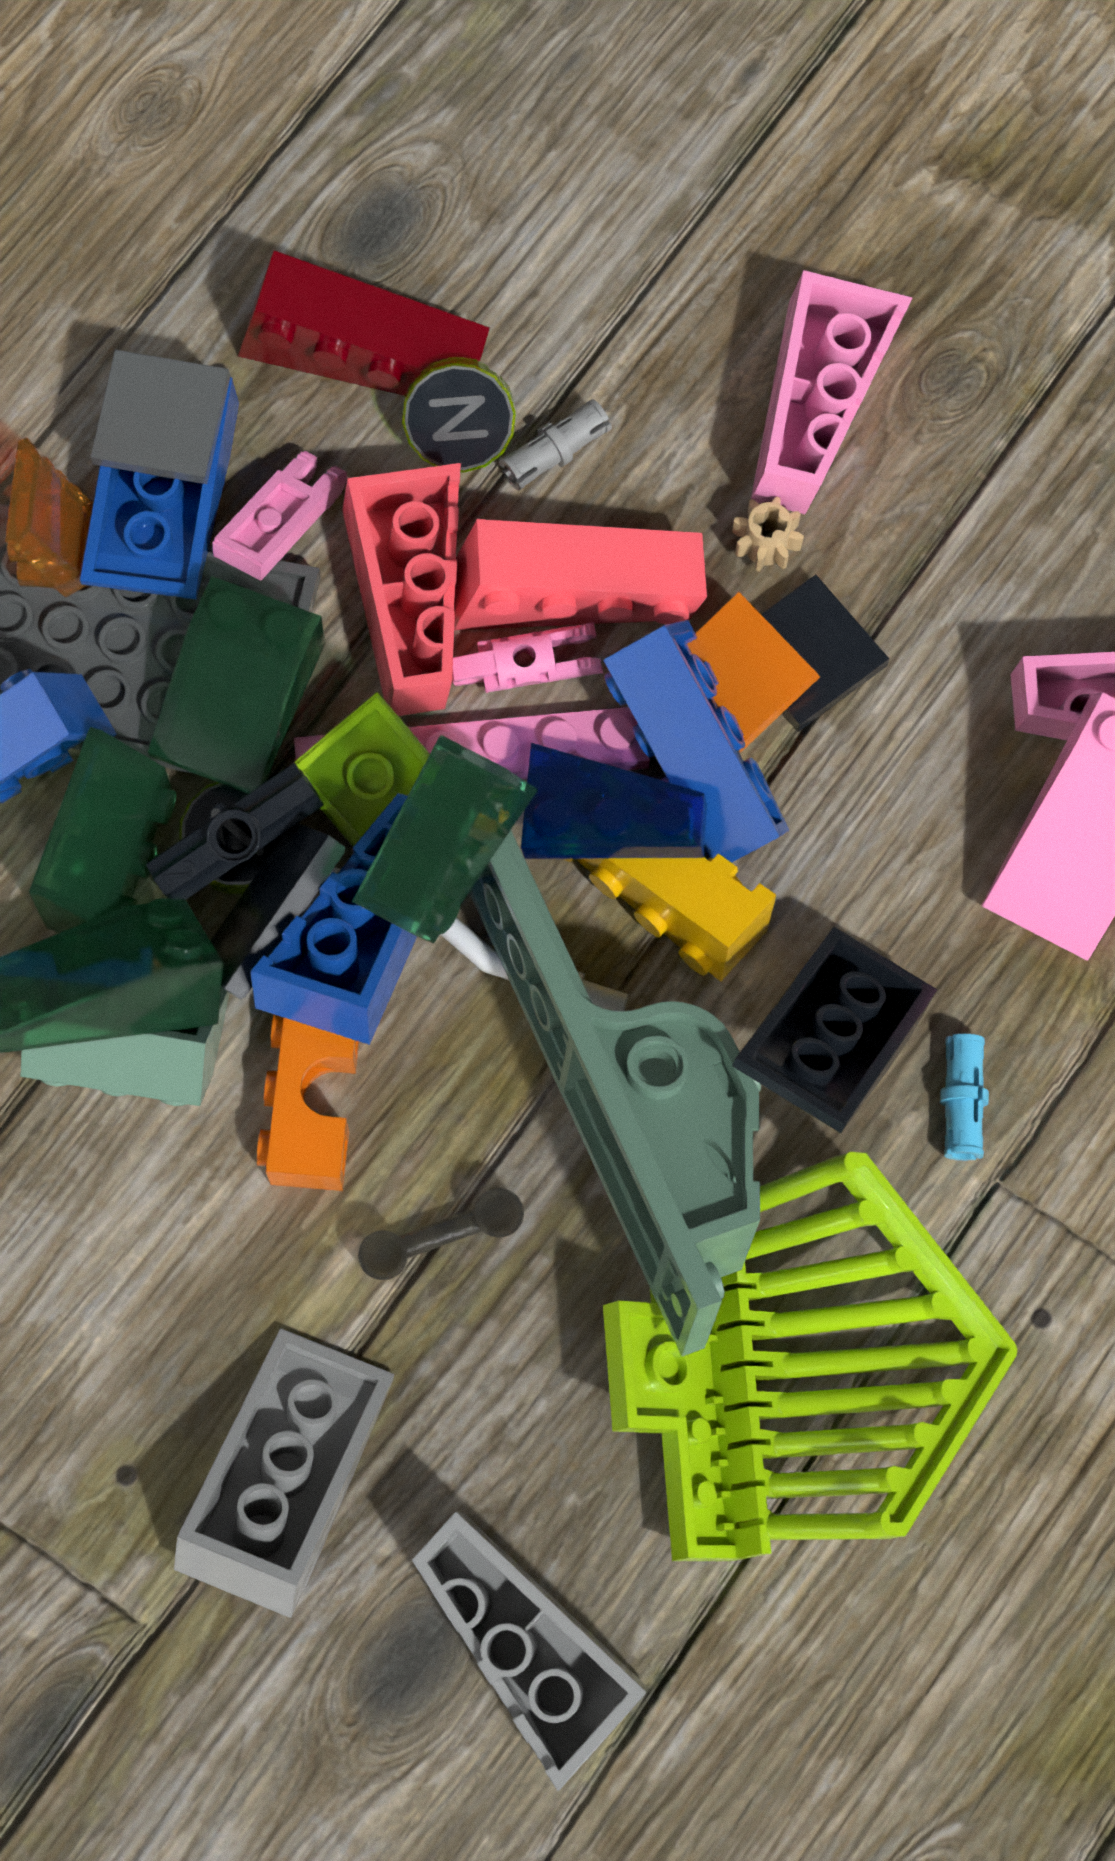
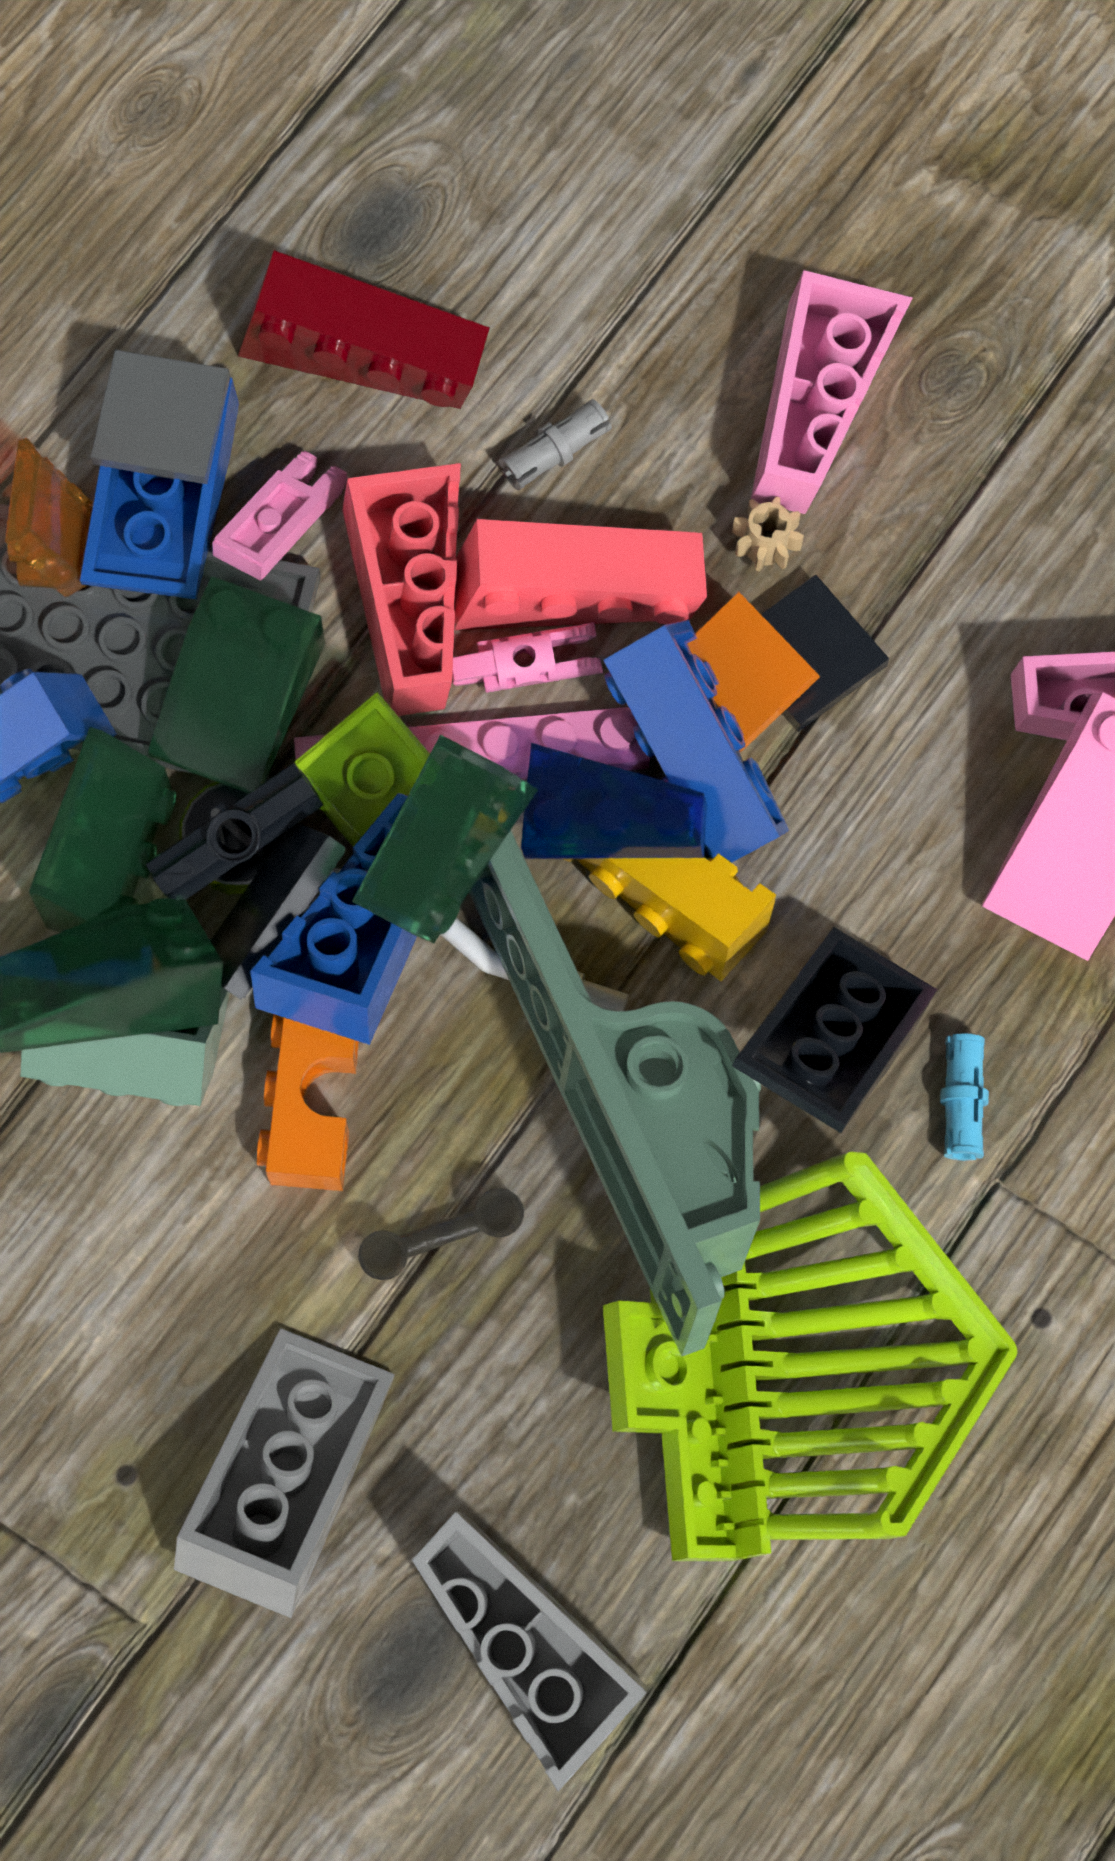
black tile [402,357,516,473] -> none

